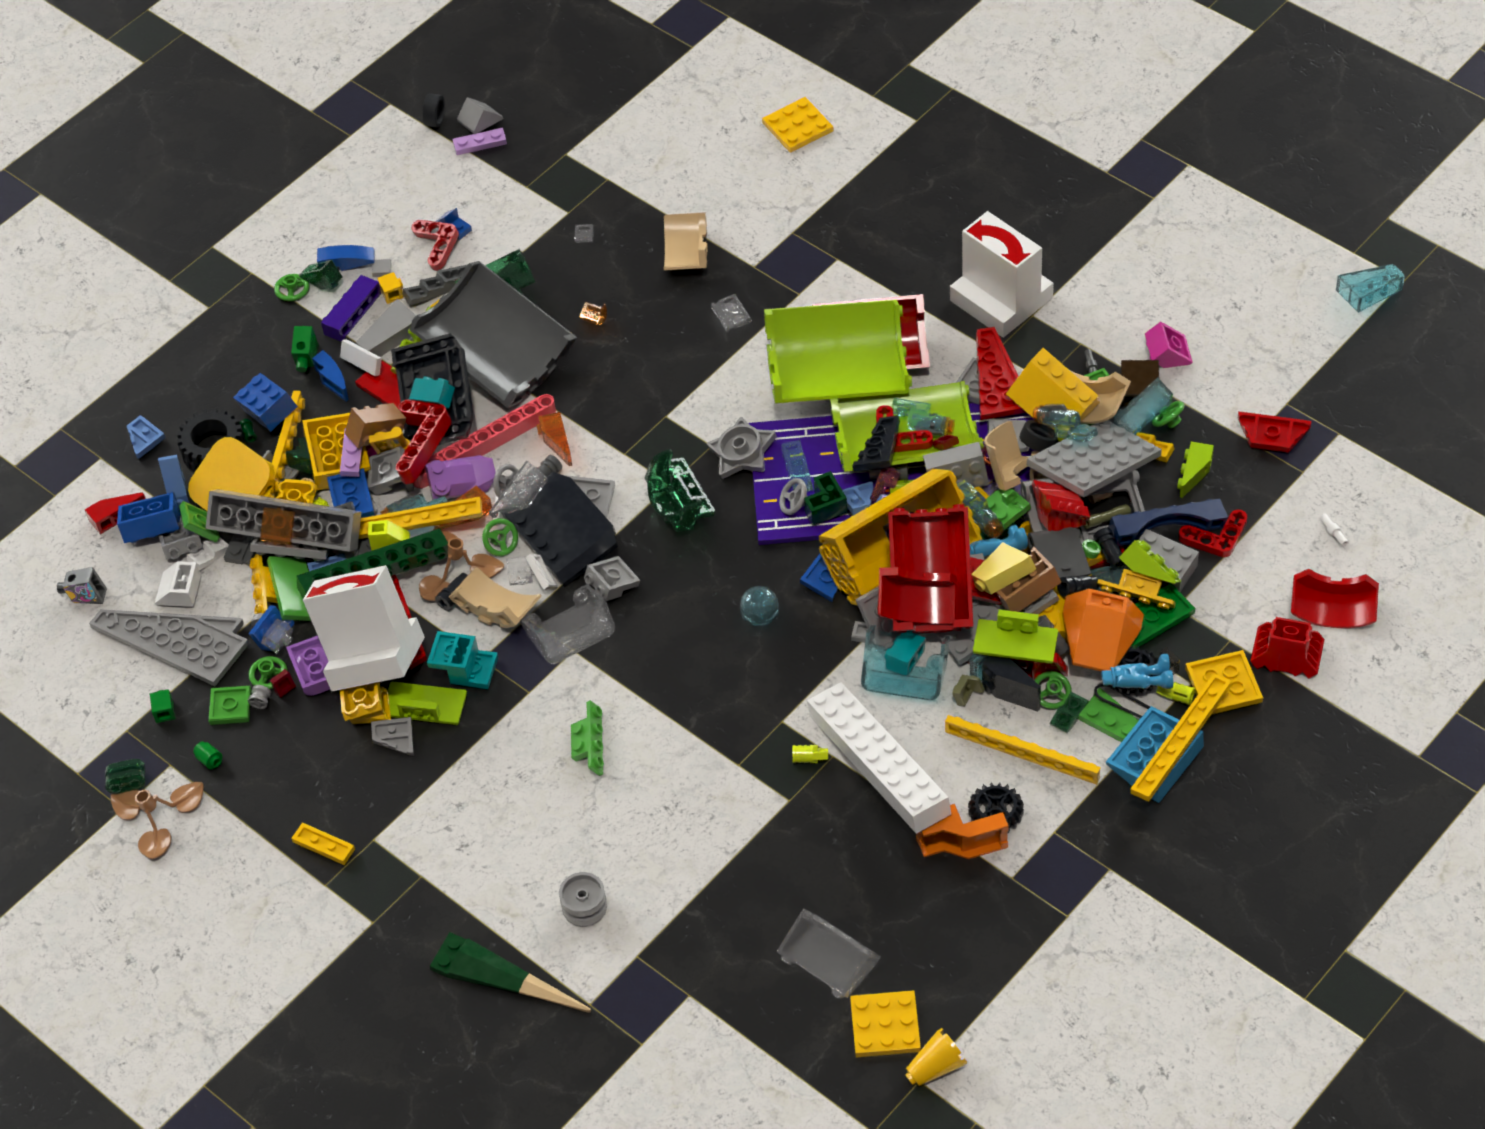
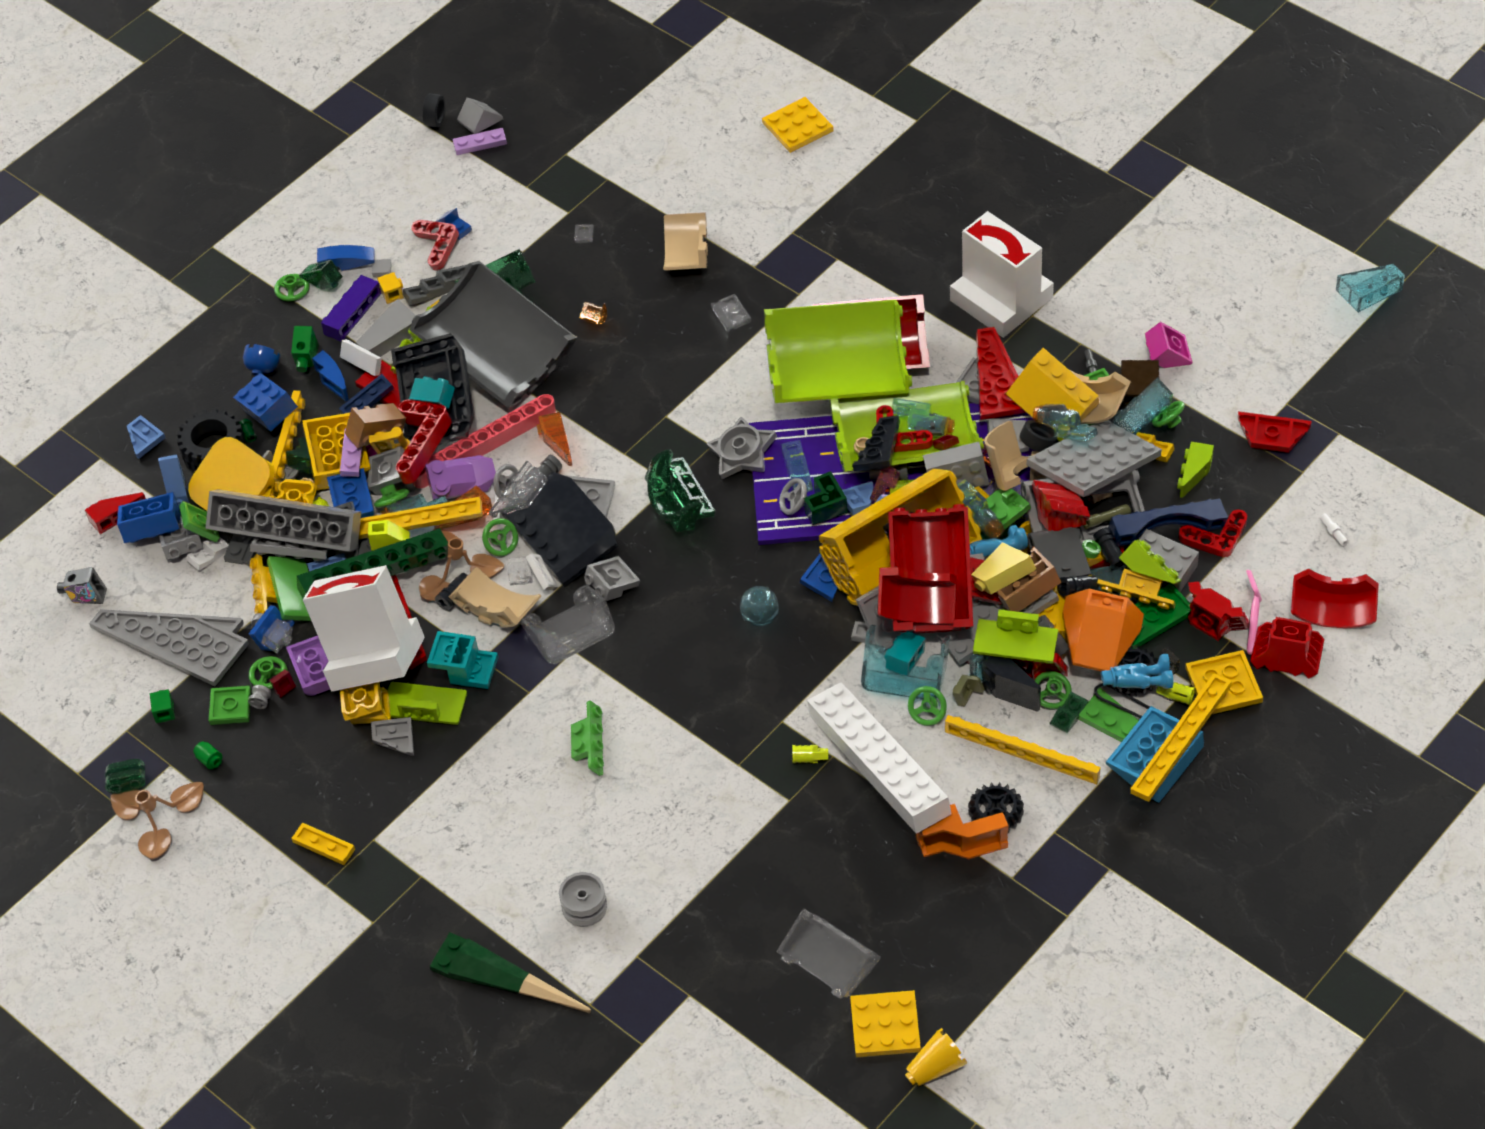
white slope [155,561,201,607] -> none
clear orange piece [260,507,295,545] -> none
none -> blue cylinder [243,344,281,376]
none -> dark blue plate [339,374,394,414]
none -> bright green piece [374,484,409,508]
none -> tan plate [854,437,868,454]
none -> bright green piece [908,686,947,726]
none -> red slope [1188,582,1249,641]
none -> bright pink piece [1246,570,1262,655]

